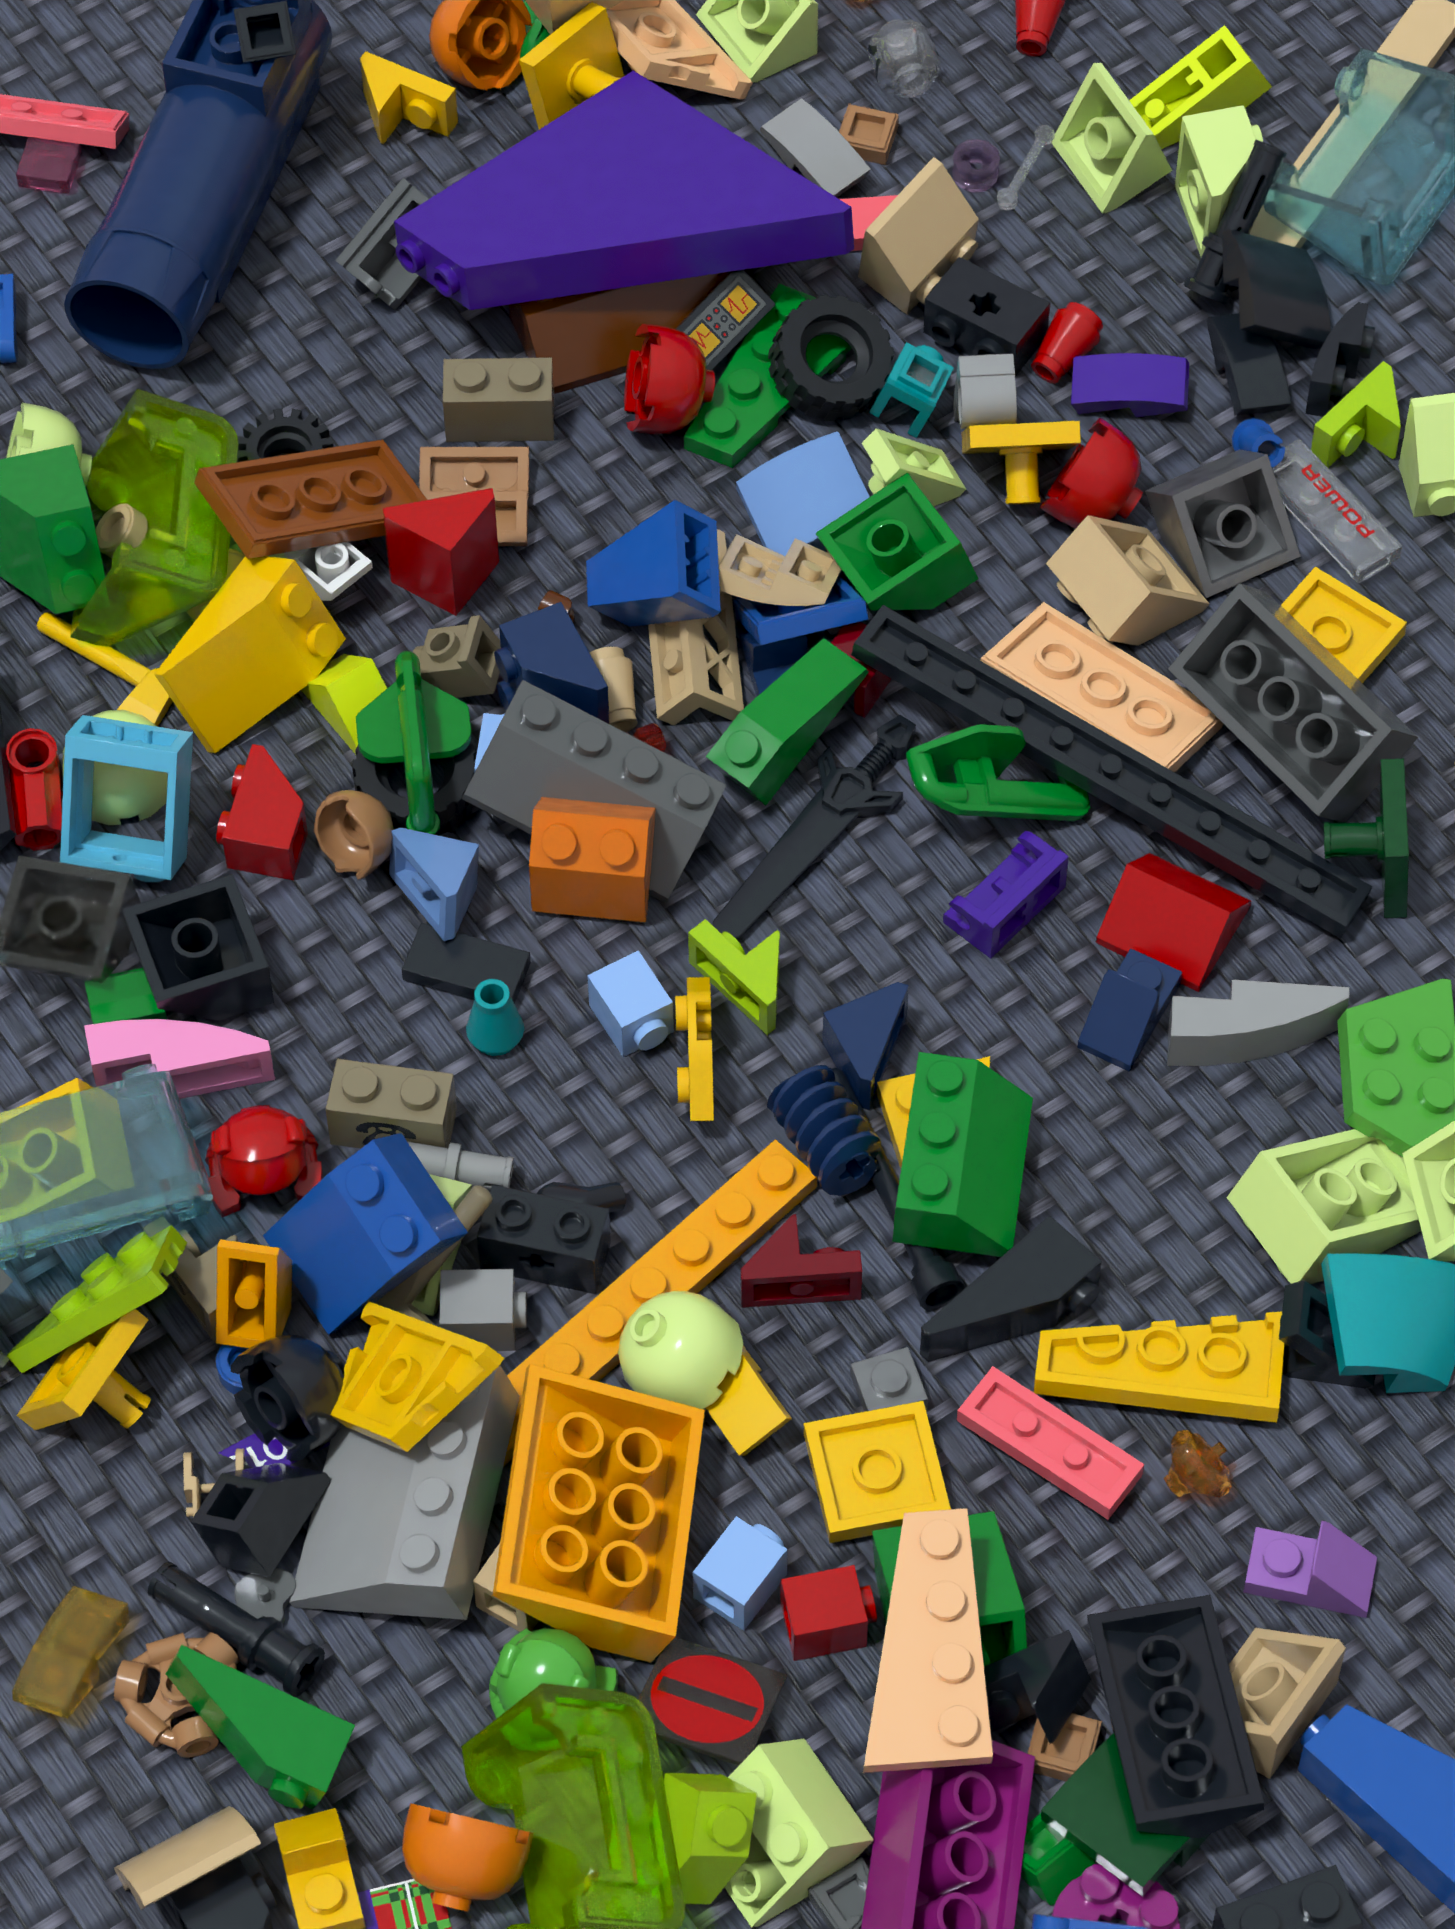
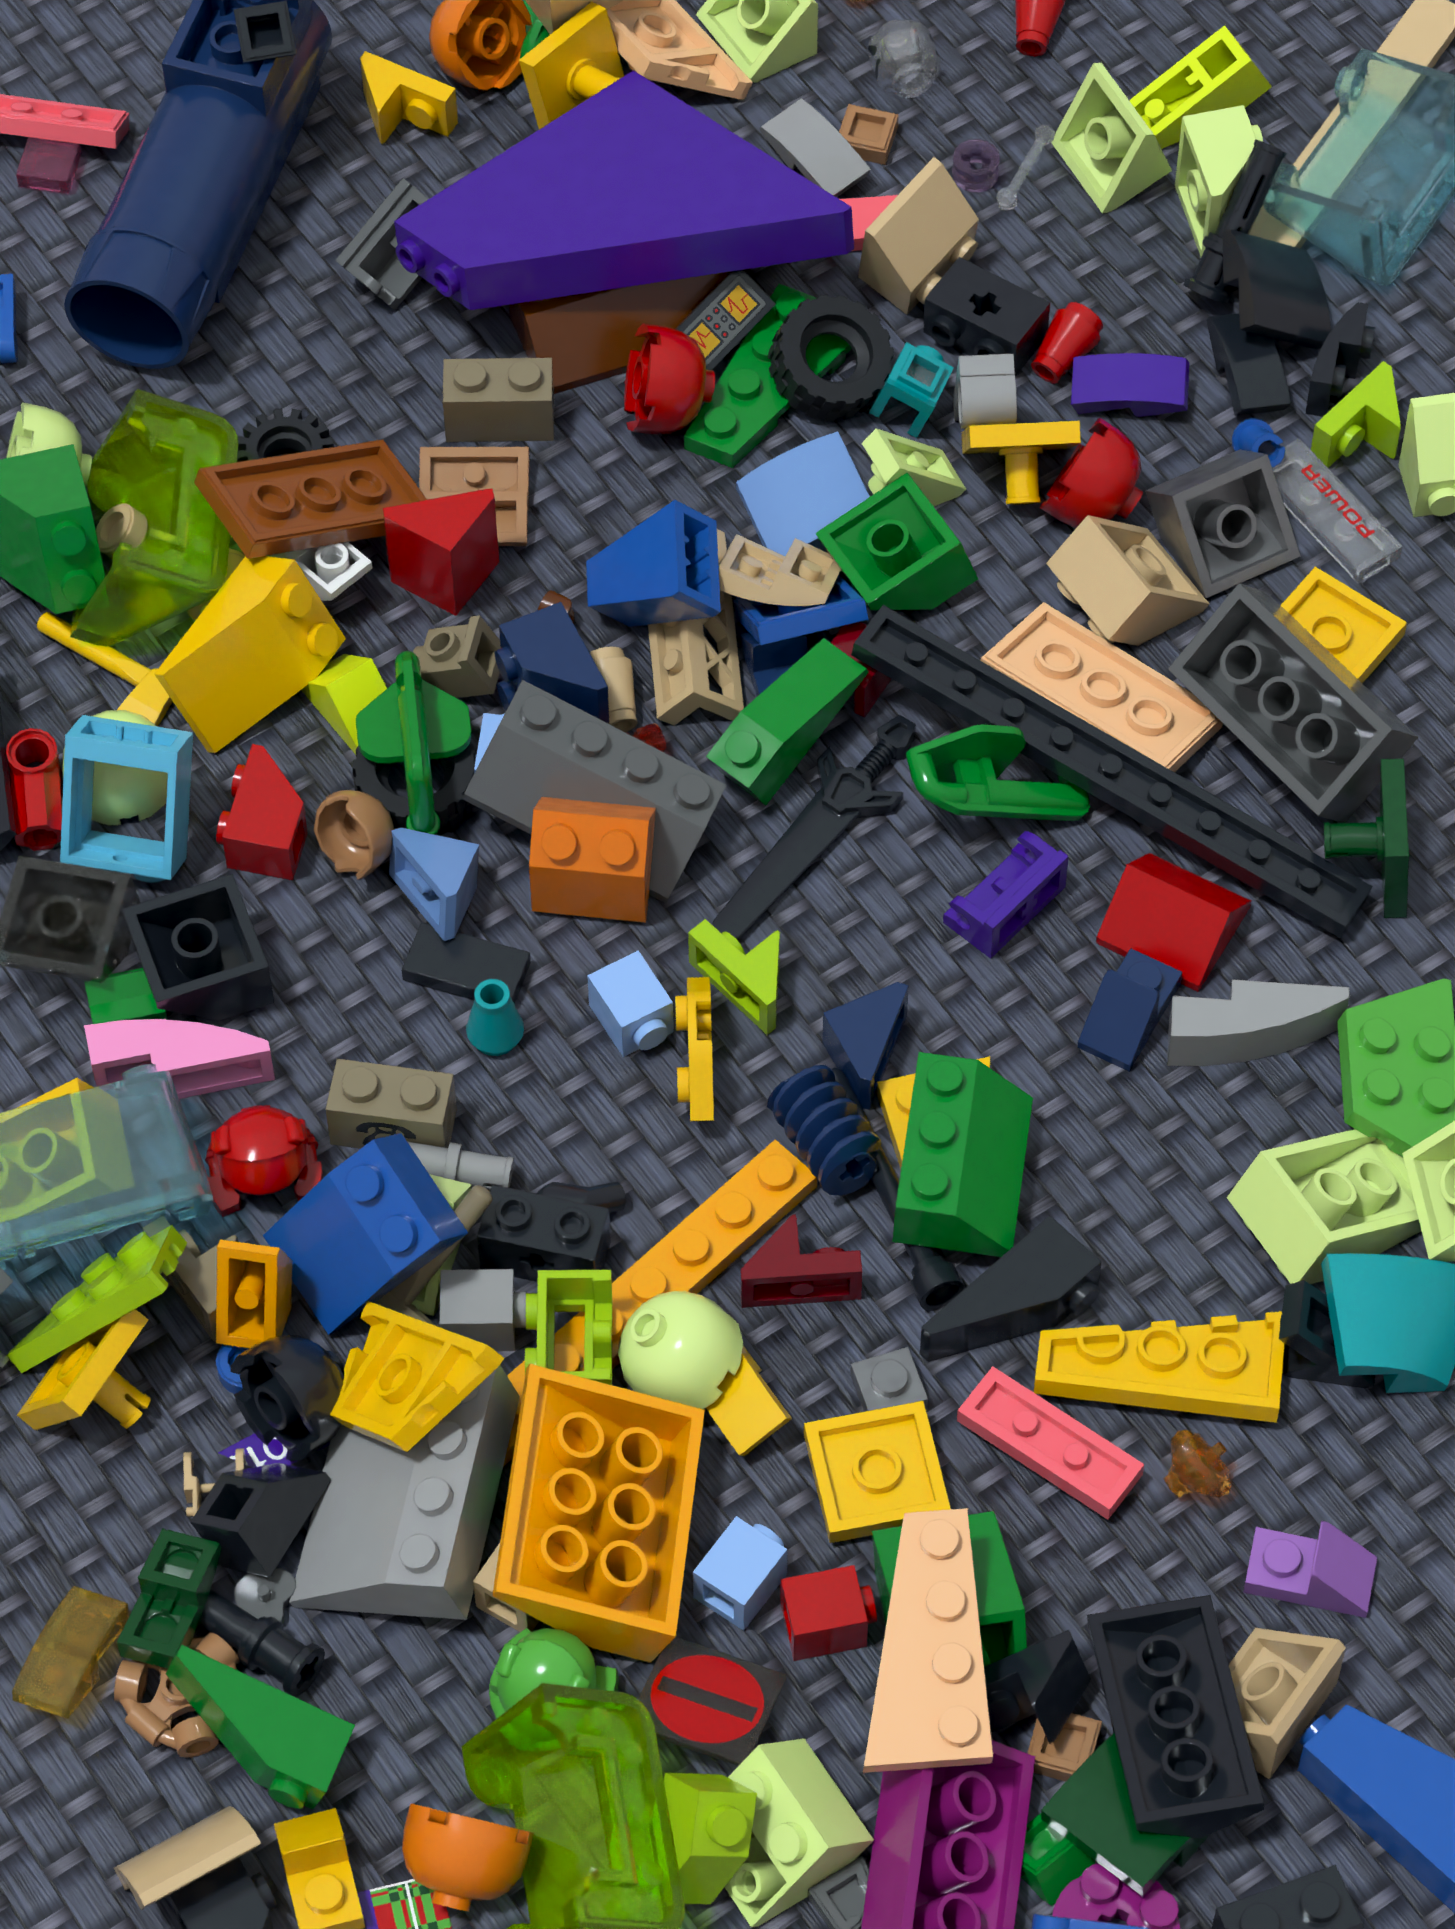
none -> dark green slope [117,1528,221,1669]
none -> lime window [525,1270,613,1385]

